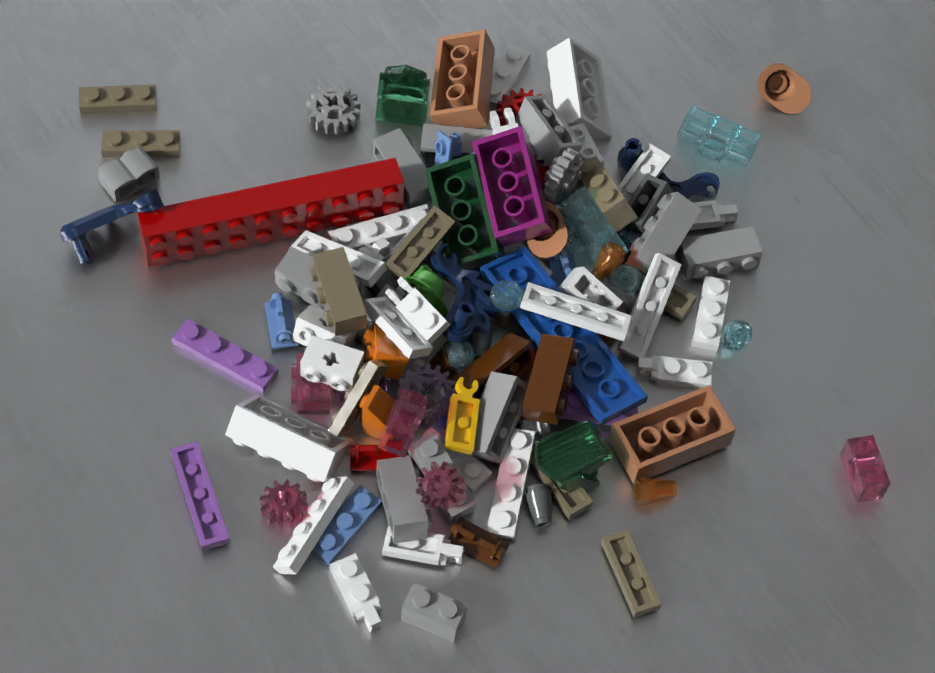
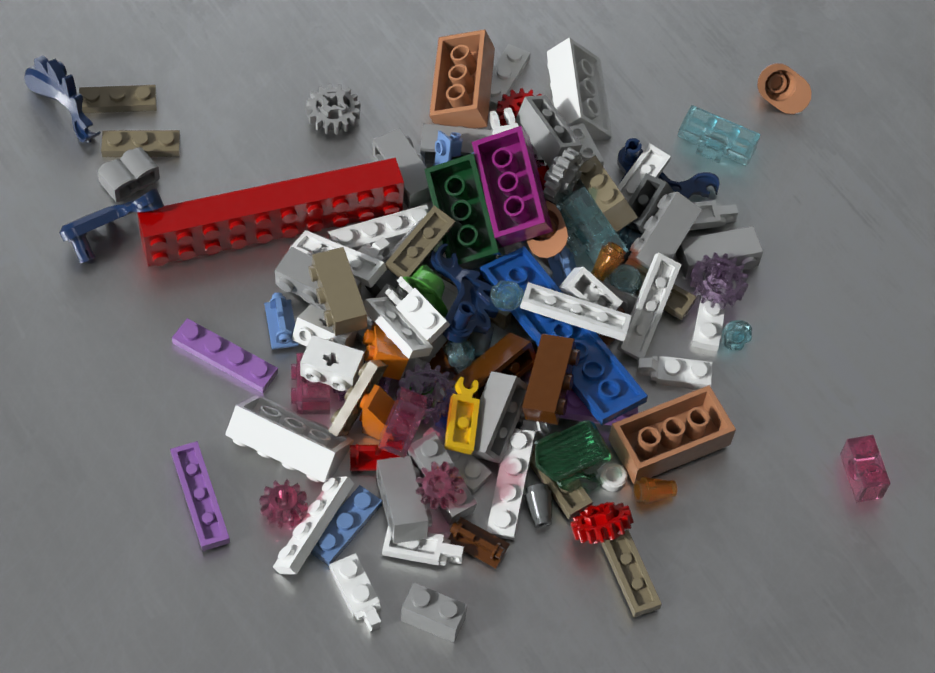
clear green piece [375,64,431,126] -> none
none -> dark blue animal [24,55,101,143]
none -> red gear [570,502,634,544]
none -> white tile [598,463,627,492]
none -> clear purple gear [690,252,748,309]

